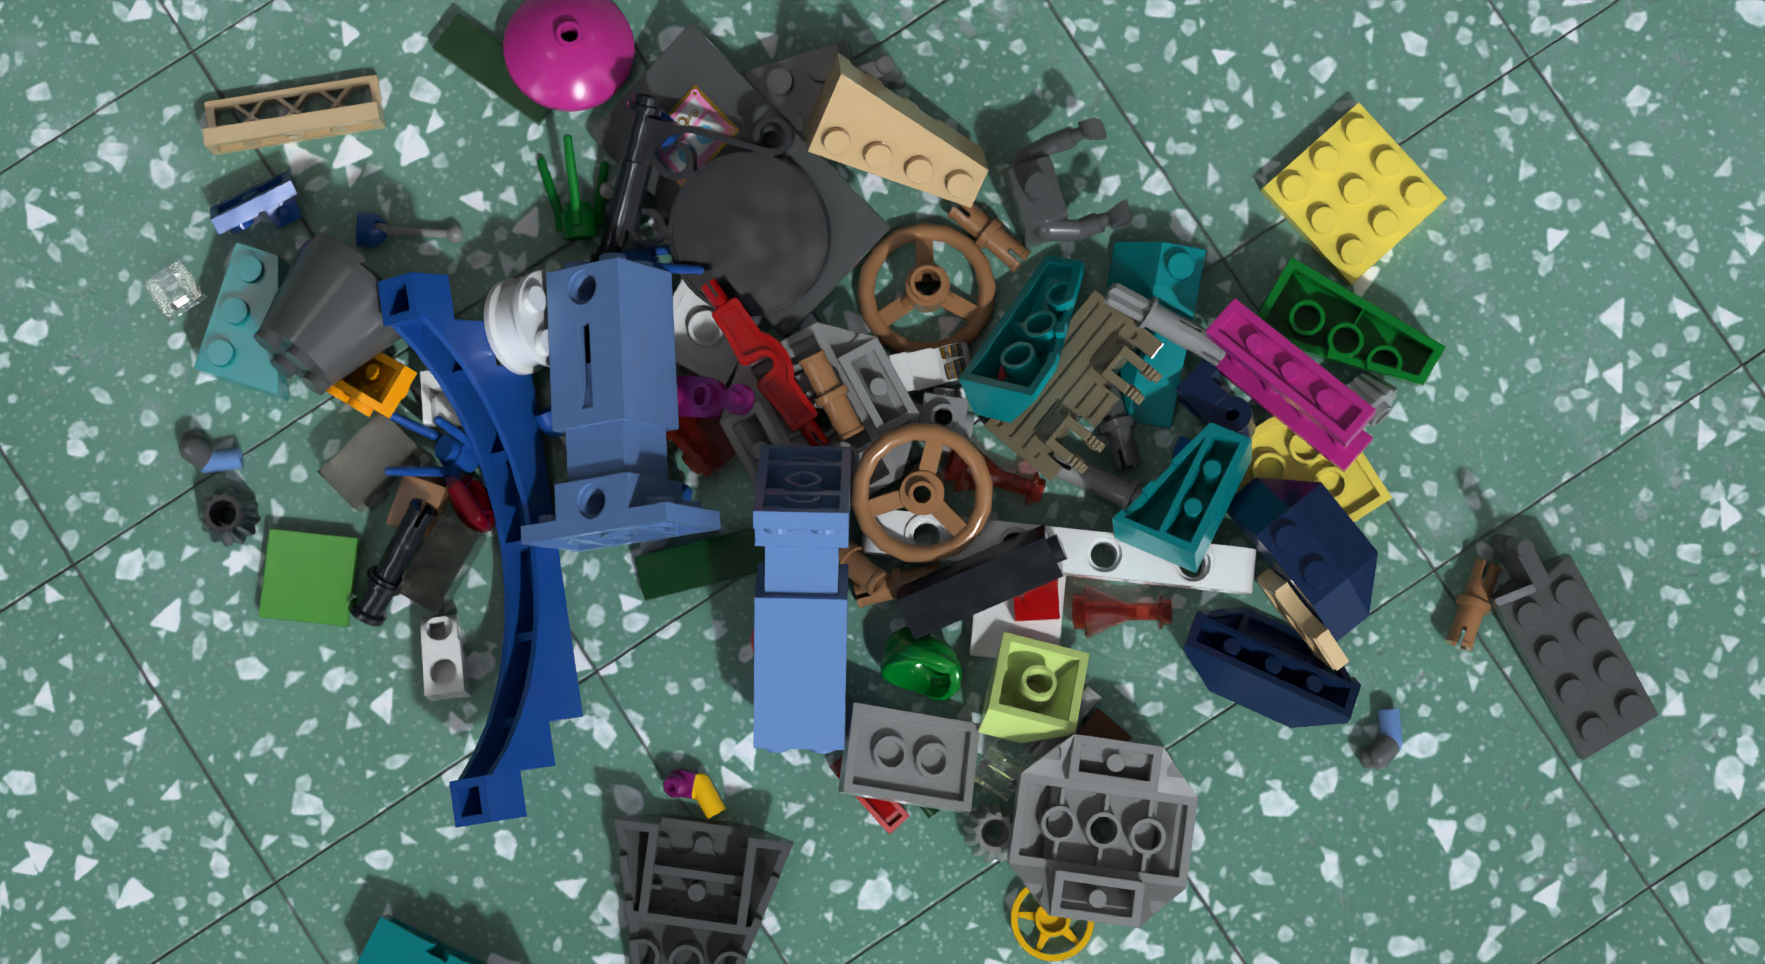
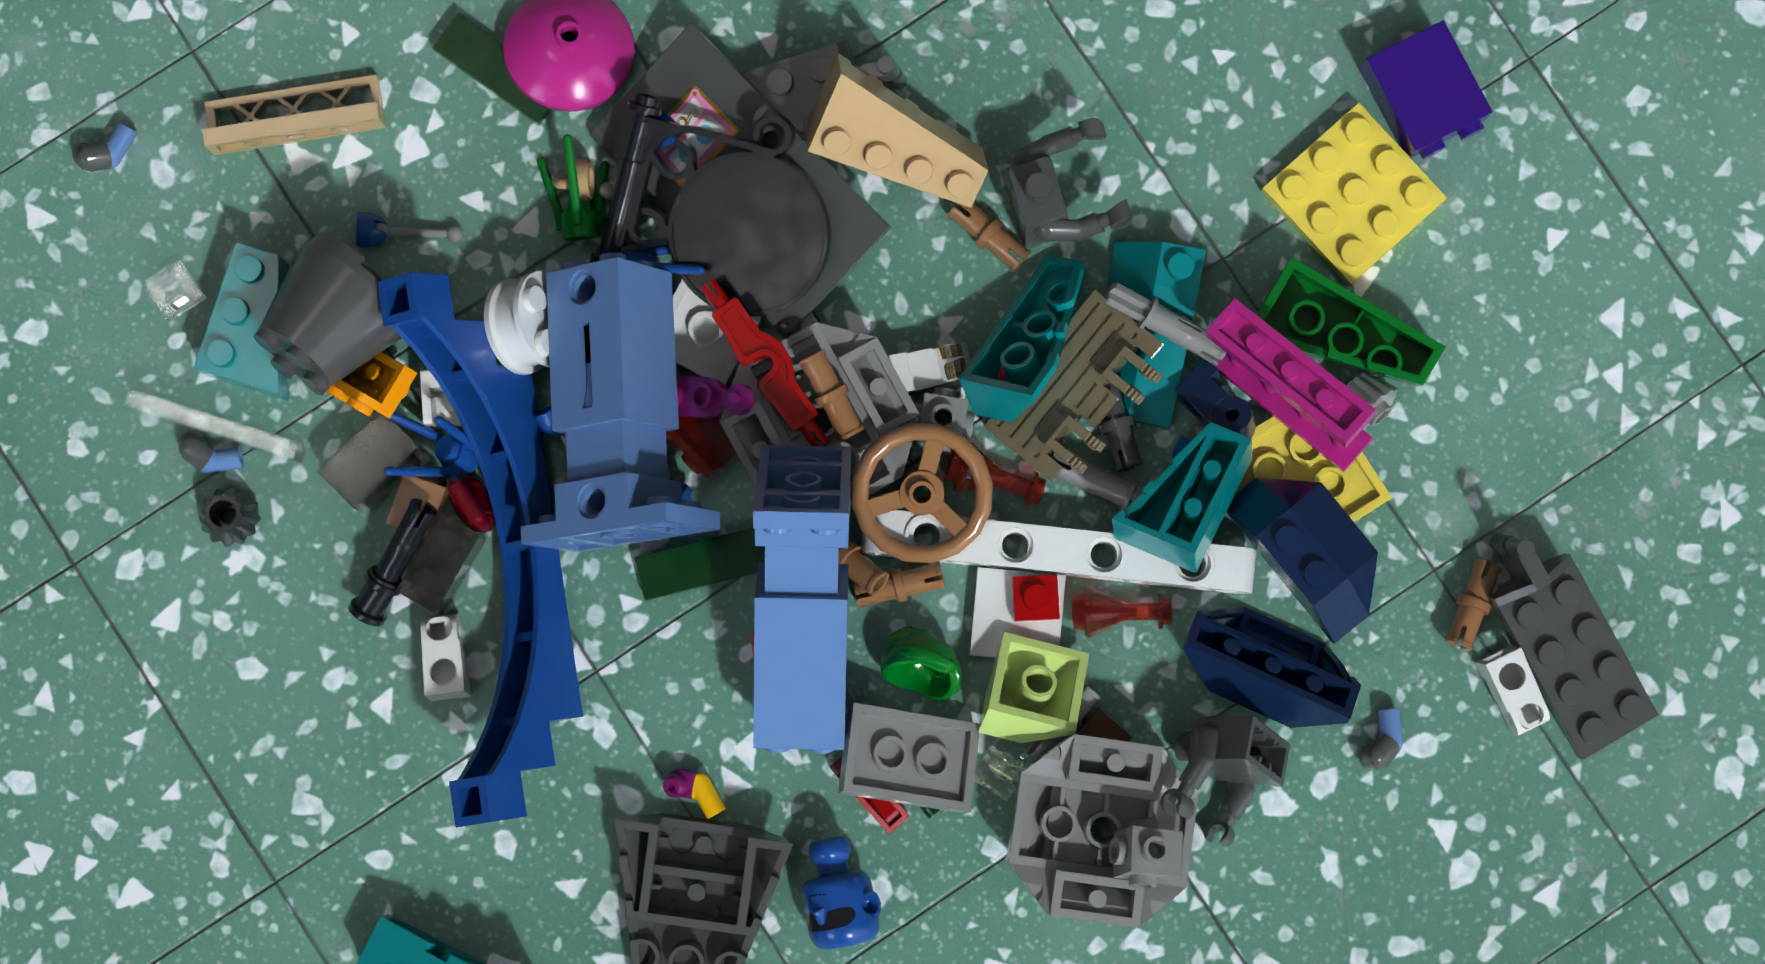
blue hinge [210,170,301,235] -> none
bright green tile [259,529,360,627] -> none
medium nougat piece [857,222,996,353] -> none
black brick [896,524,1068,640] -> none
light grey piece [963,802,1014,863] -> none
yellow wheel [1010,887,1094,961] -> none
tan tile [1257,568,1349,671] -> none
none -> arm [72,122,137,172]
none -> clear tile [124,389,306,463]
none -> tan tile [552,159,595,202]
none -> blue piece [801,836,881,949]
none -> light grey brick [1109,820,1183,888]
none -> dark grey torso [1160,715,1290,846]
none -> dark purple brick [1359,20,1493,160]
none -> white leg [1474,645,1550,736]

